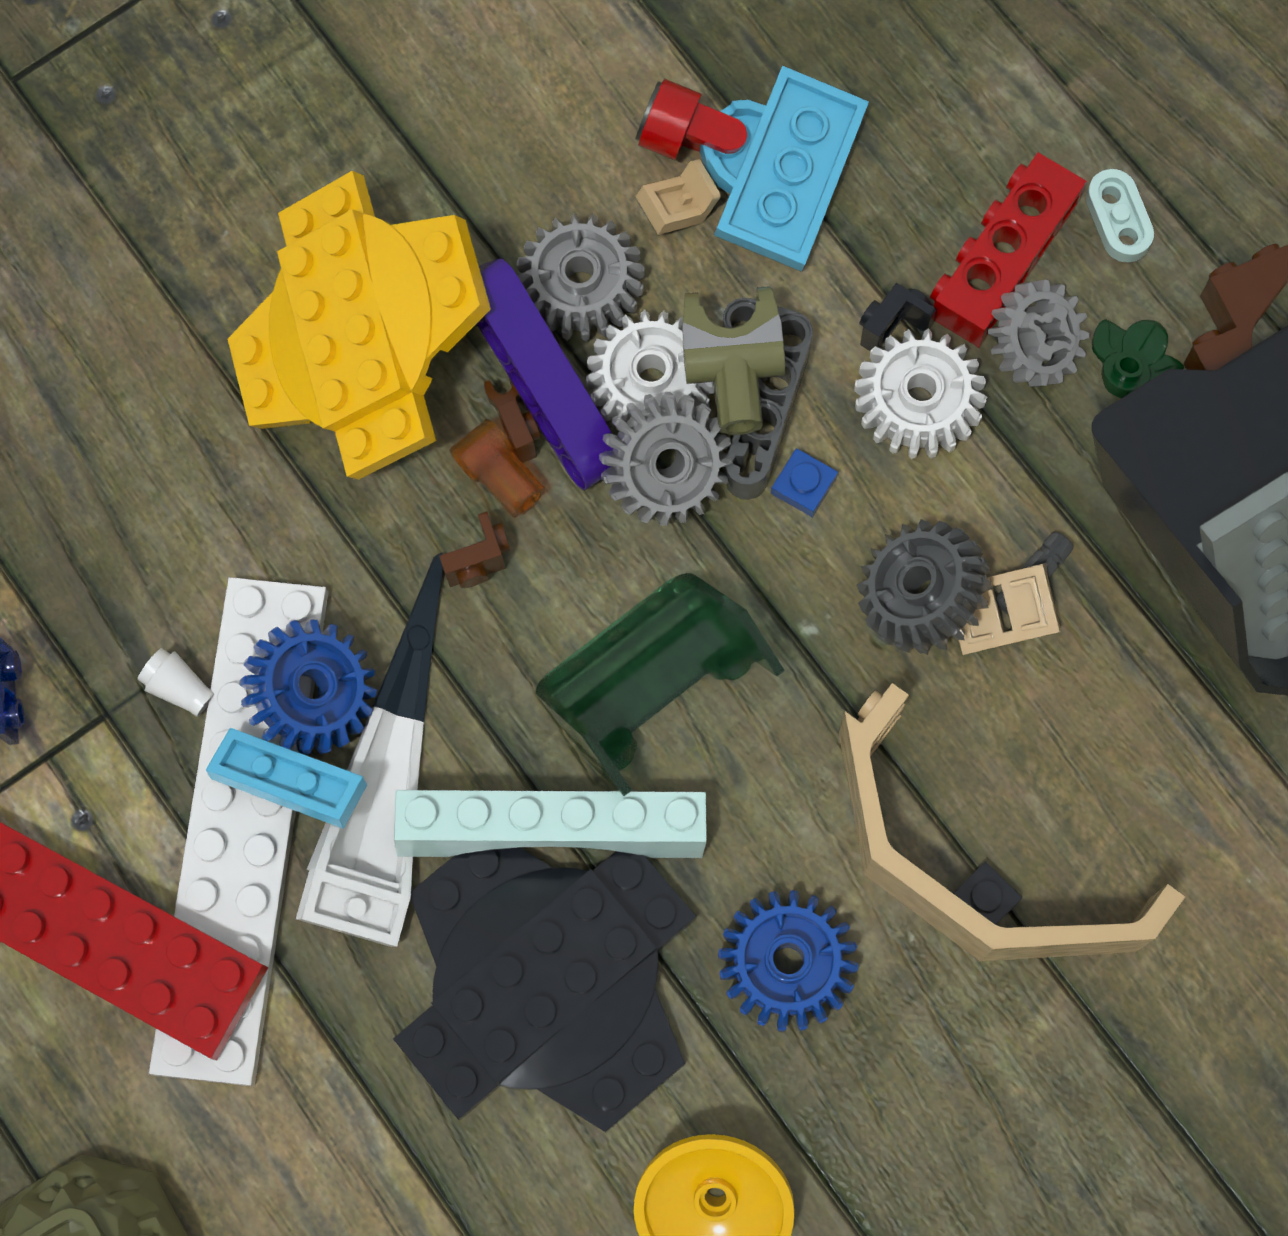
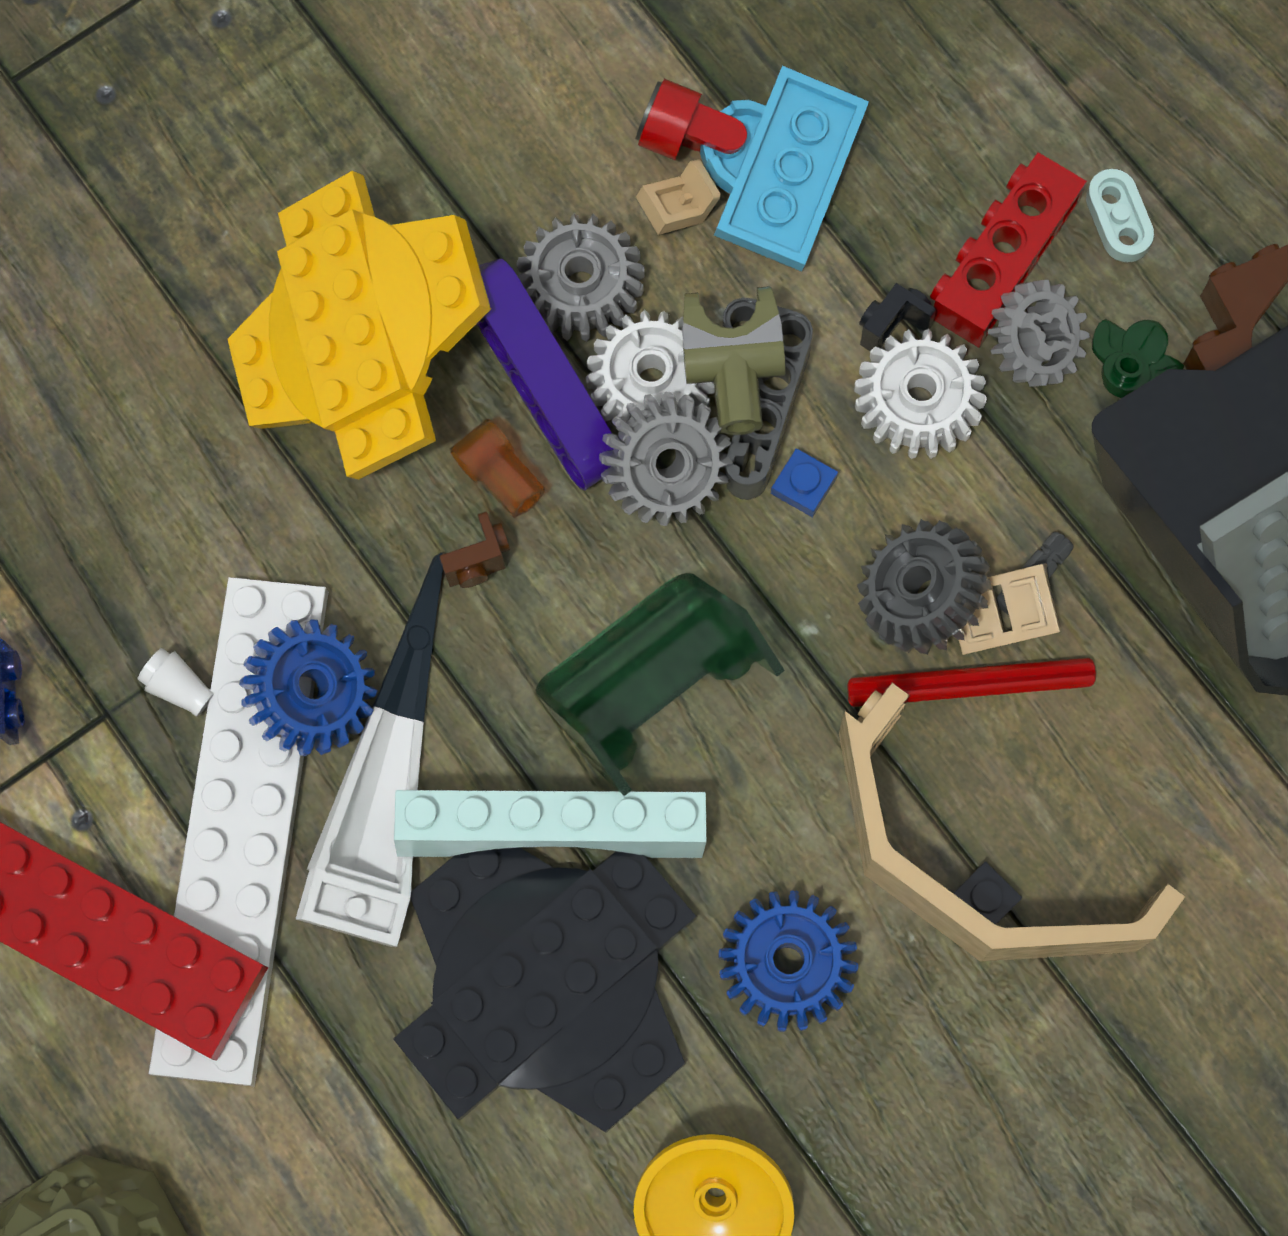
medium azure plate [206,728,367,829] -> none
reddish brown plate [484,378,541,464] -> none
none -> red axle [847,658,1096,707]

